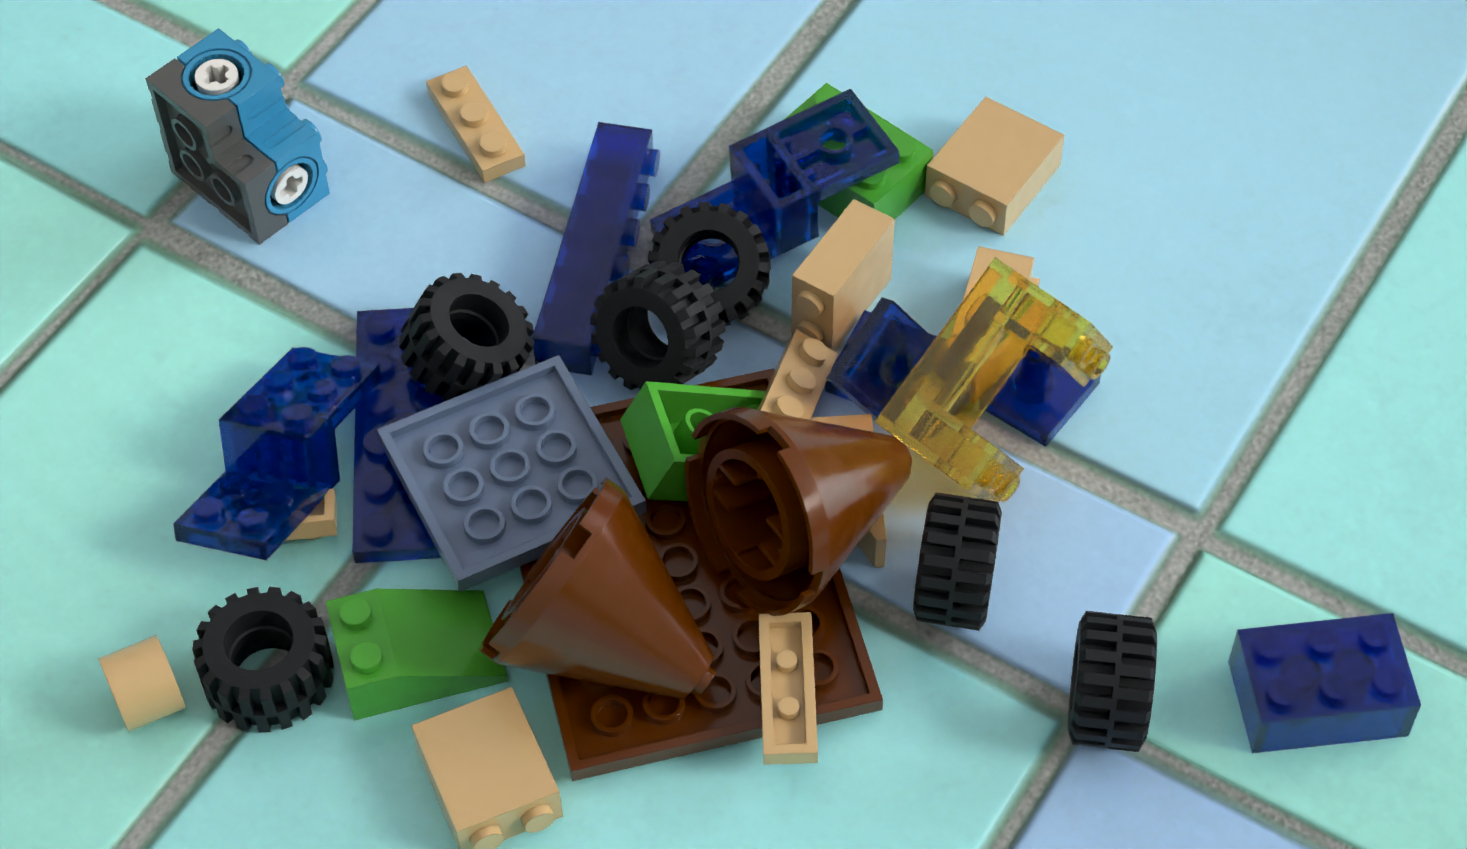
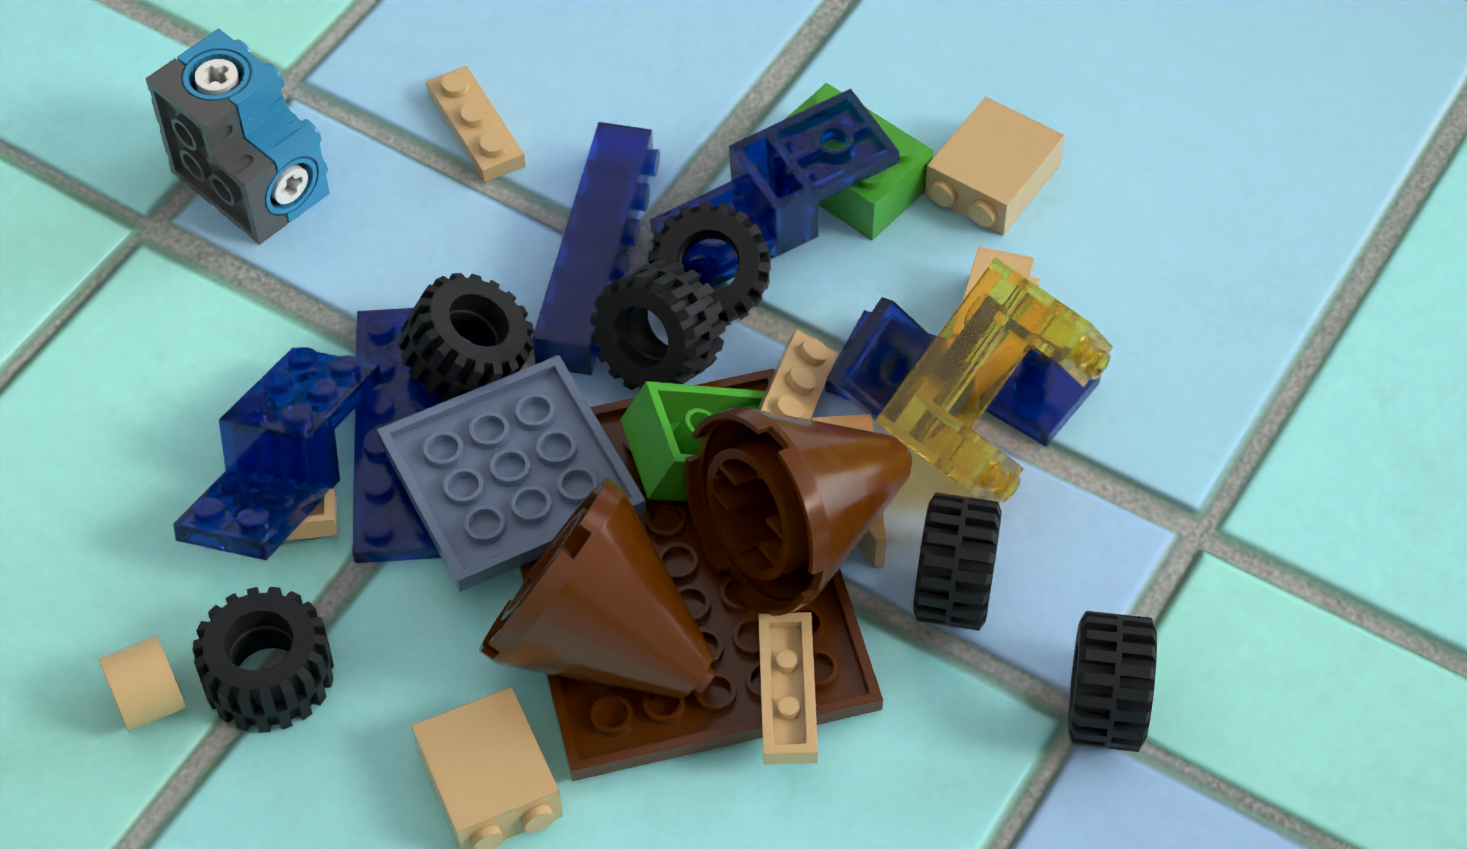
bright green slope [325,588,508,721] -> none
tan brick [791,199,895,351] -> none
clear blue brick [1228,613,1421,754] -> none

